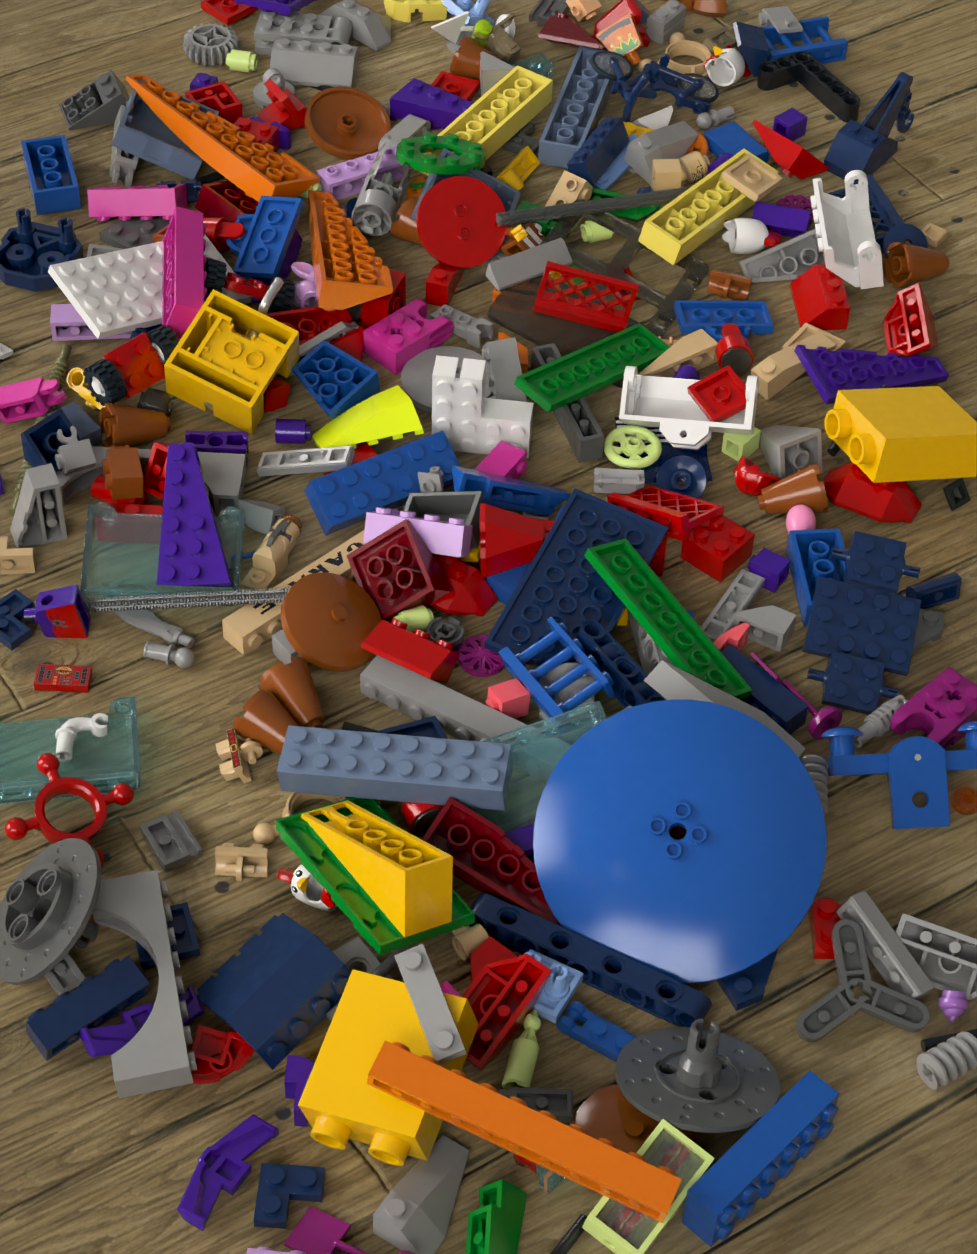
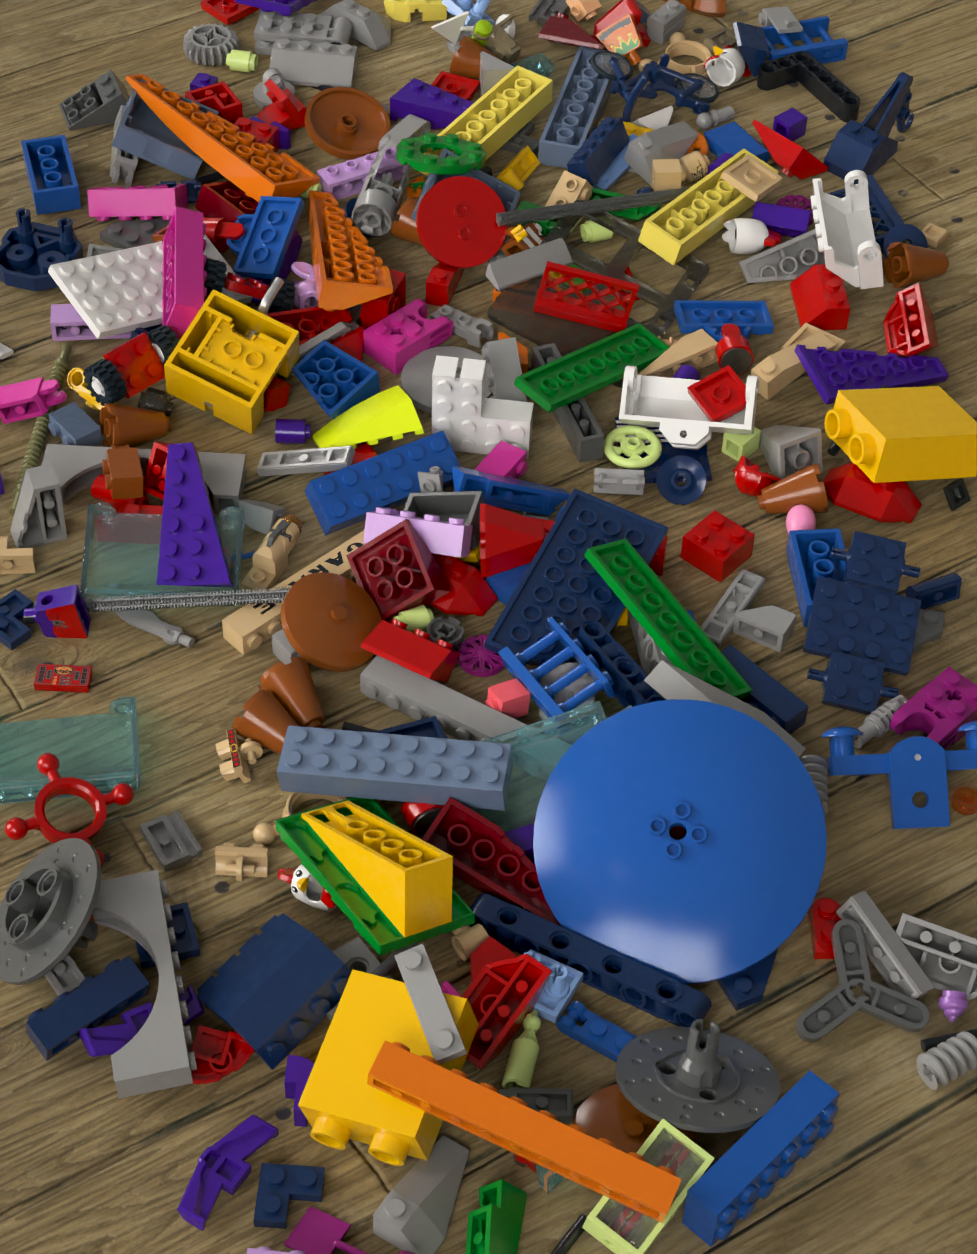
dark blue slope [21,408,81,472] -> none
light grey brick [55,425,96,475] -> none
white piece [55,713,108,762] -> none
light grey pin [143,641,195,668] -> none
dark purple piece [184,430,249,467] -> none
red fence [607,485,724,541] -> none
dark orange hips [707,269,752,301] -> none
coral slope [713,623,750,652] -> none
dark purple brick [747,547,790,593] -> none
magenta piece [750,652,843,740] -> none

